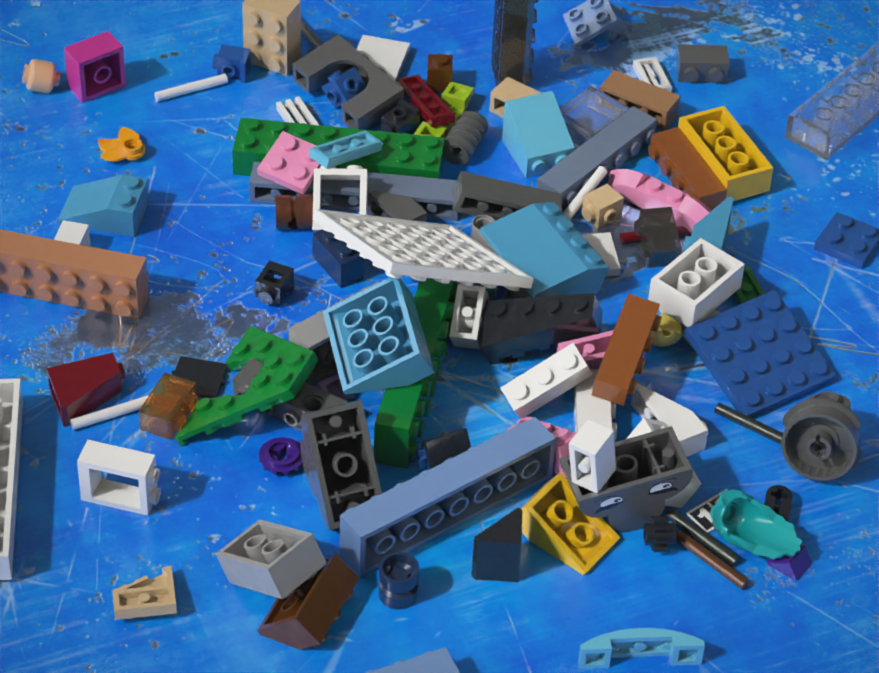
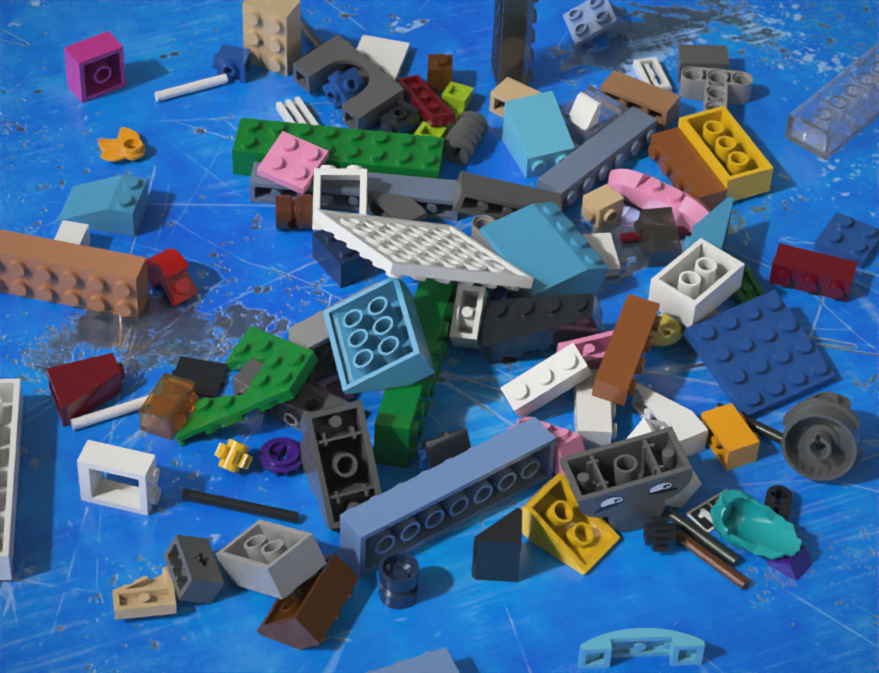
light nougat head [22,59,60,94] -> none
black brick [255,261,294,305] -> none
medium azure tile [308,130,383,169] -> none
white bar [563,166,607,220] -> none
white brick [569,419,616,494] -> none
none -> red brick [147,248,199,307]
none -> dark grey brick [163,534,224,604]
none -> black bar [182,488,299,524]
none -> yellow gear [215,438,253,474]
none -> white slope [568,92,600,131]
none -> light grey beam [679,66,753,111]
none -> light orange brick [701,403,760,471]
none -> dark red brick [769,243,858,302]

